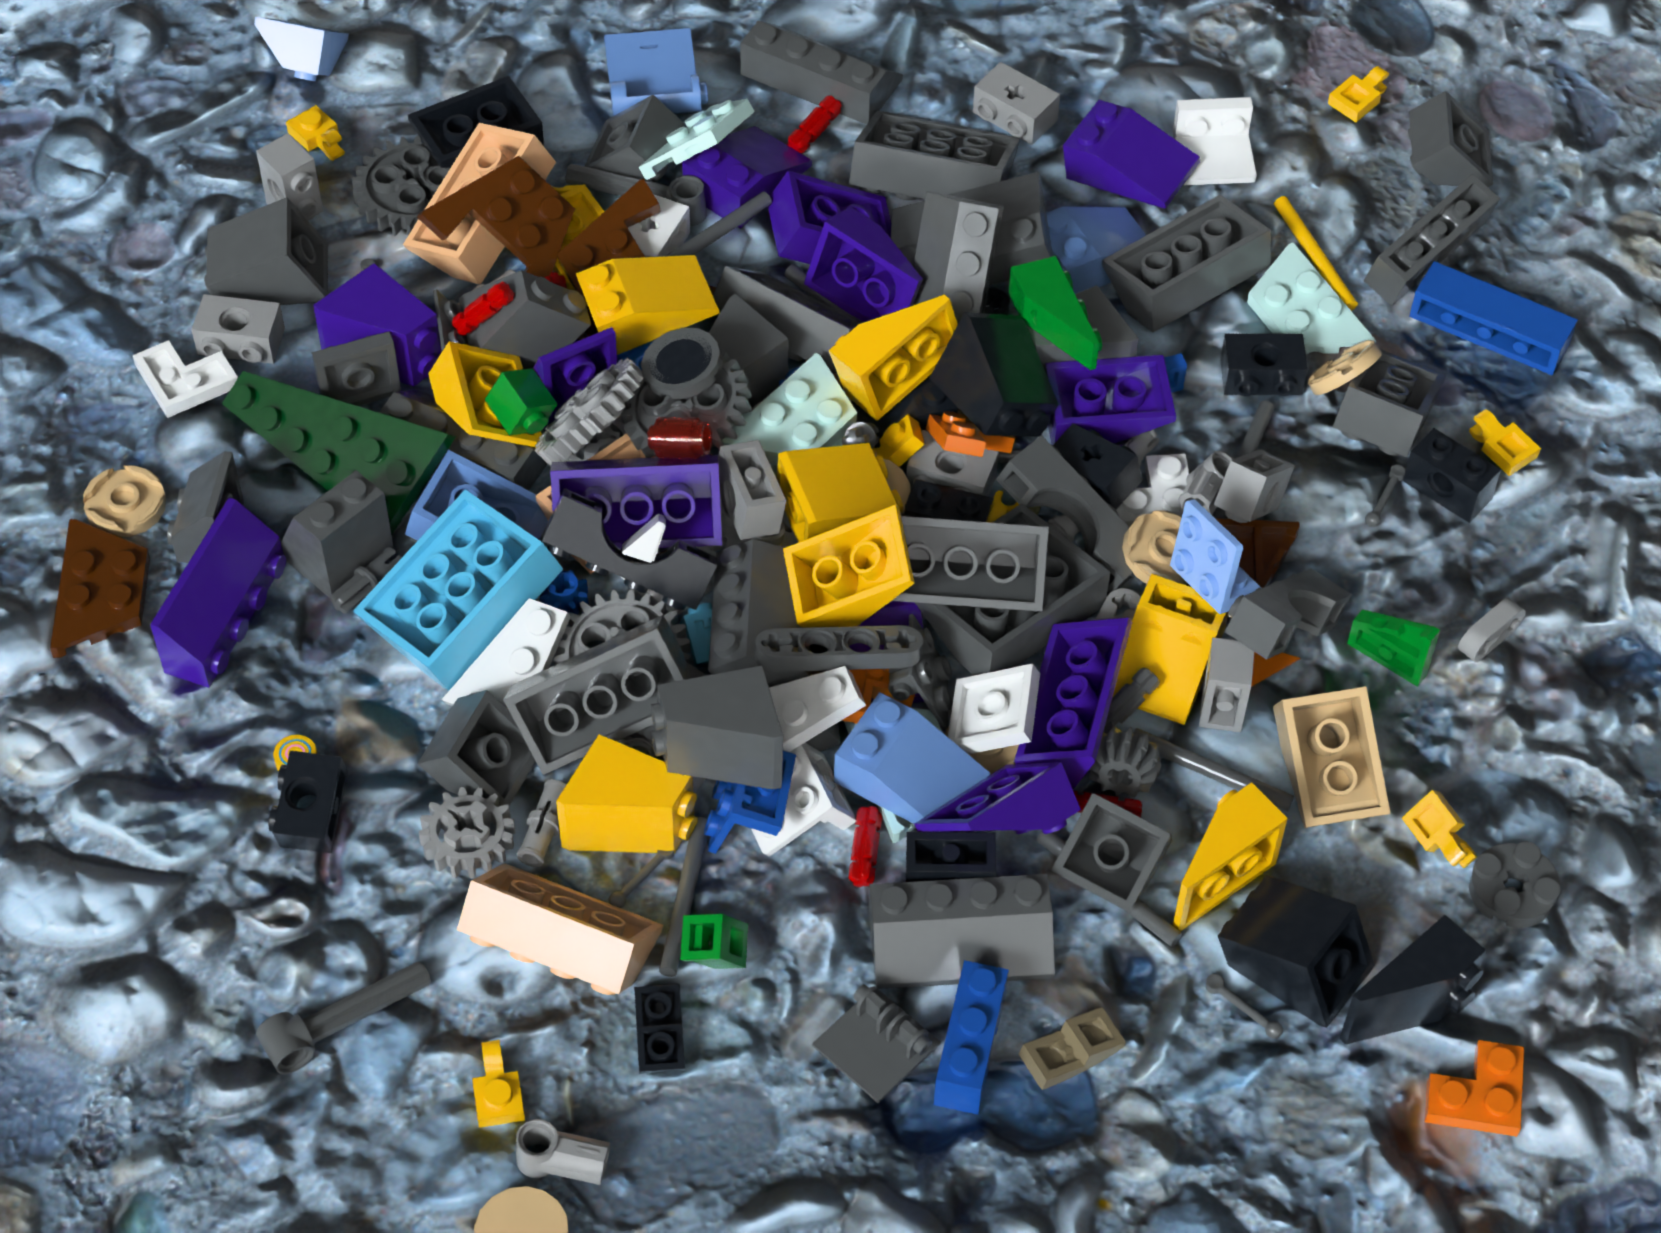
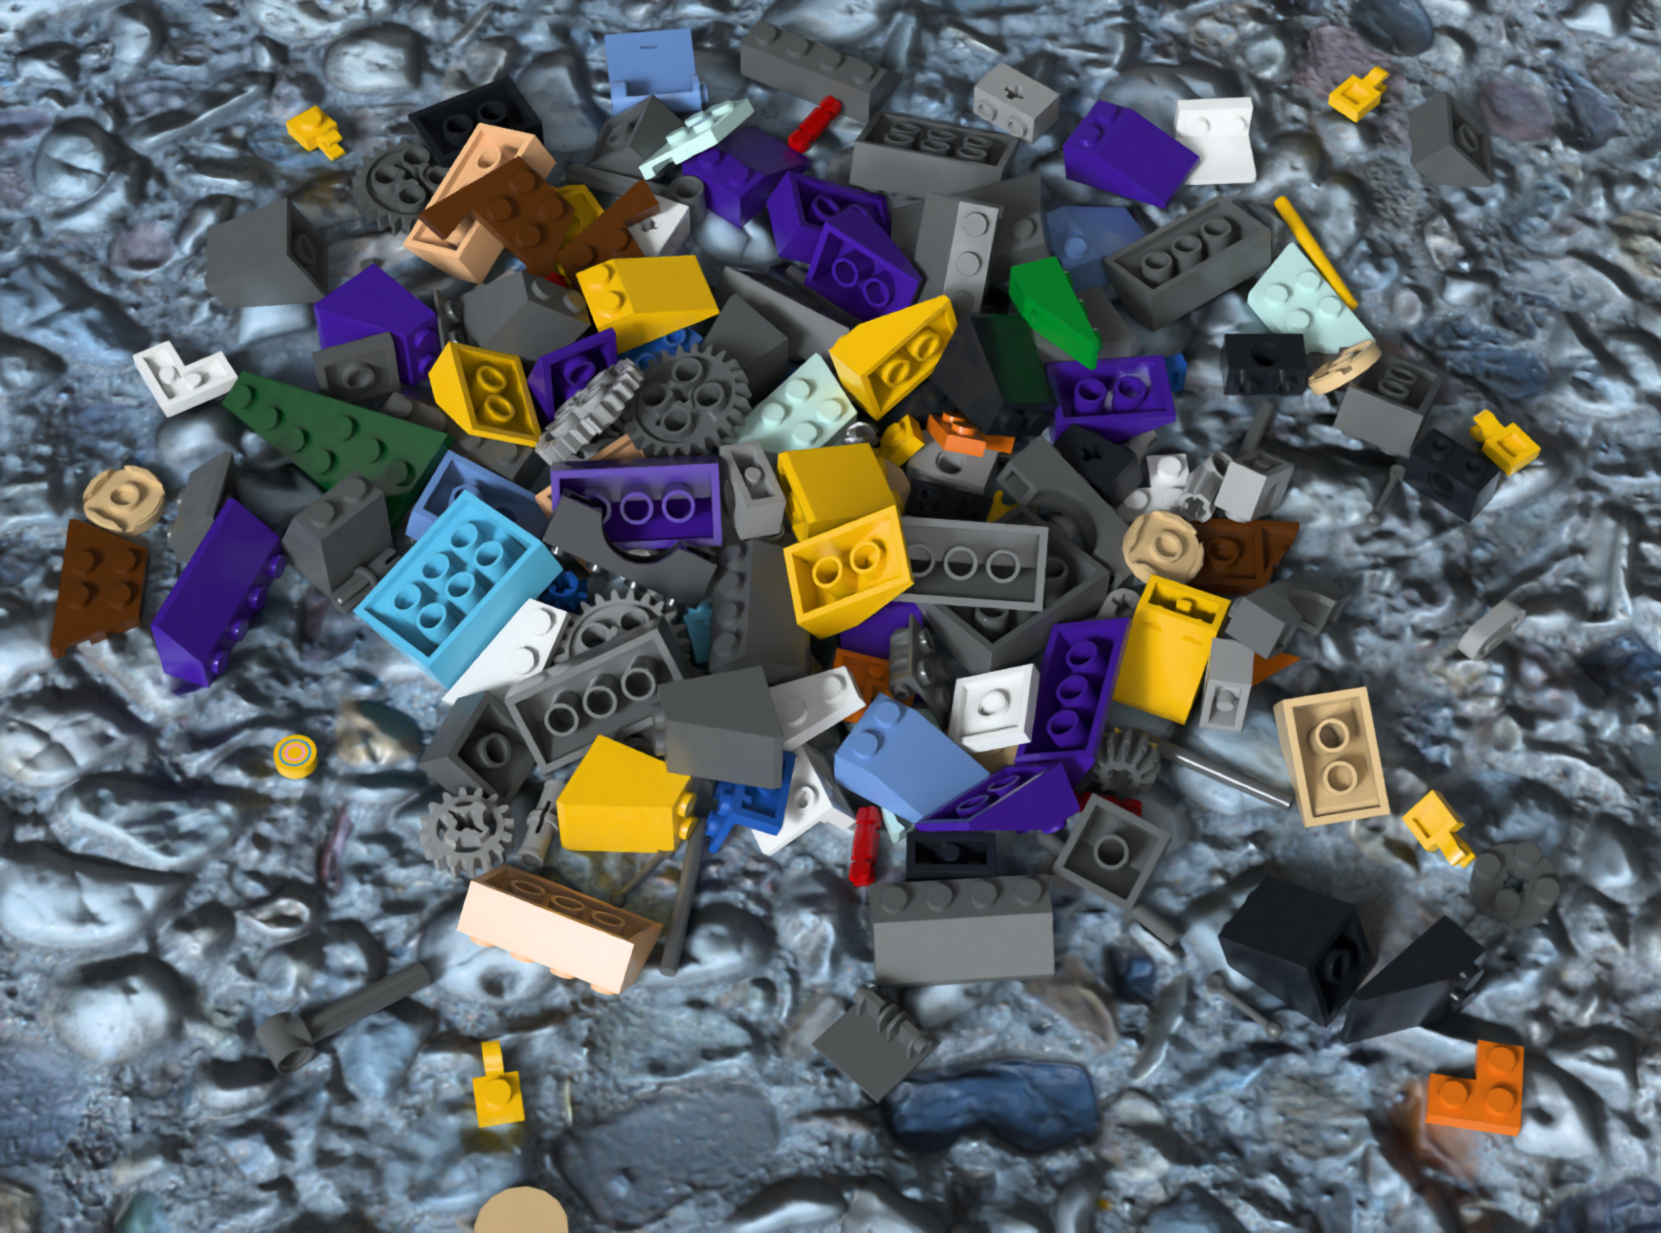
light grey brick [191,294,285,364] -> none
slope [254,17,349,81] -> none
light grey brick [256,133,323,221] -> none
black brick [268,751,348,853] -> none
red axle [452,282,514,336] -> none
green brick [485,368,557,436] -> none
light grey piece [516,1119,610,1185] -> none
white slope [622,514,666,563] -> none
black slope [634,984,685,1074] -> none
tile [641,328,723,399] -> none
clear red brick [648,417,712,459] -> none
dark grey bar [666,191,772,256] -> none
green brick [680,914,749,969] -> none
dark grey beam [754,625,923,672] -> none
blue arch [933,960,1009,1115] -> none
dark tan slope [1019,1007,1126,1090] -> none
dark grey axle [1103,668,1160,733] -> none
light blue bracket [1170,499,1262,614] -> none
yellow slope [1172,782,1288,932] -> none
green wing [1347,609,1440,687] -> none
dark grey brick [1364,174,1501,306] -> none
blue brick [1409,261,1578,376] -> none

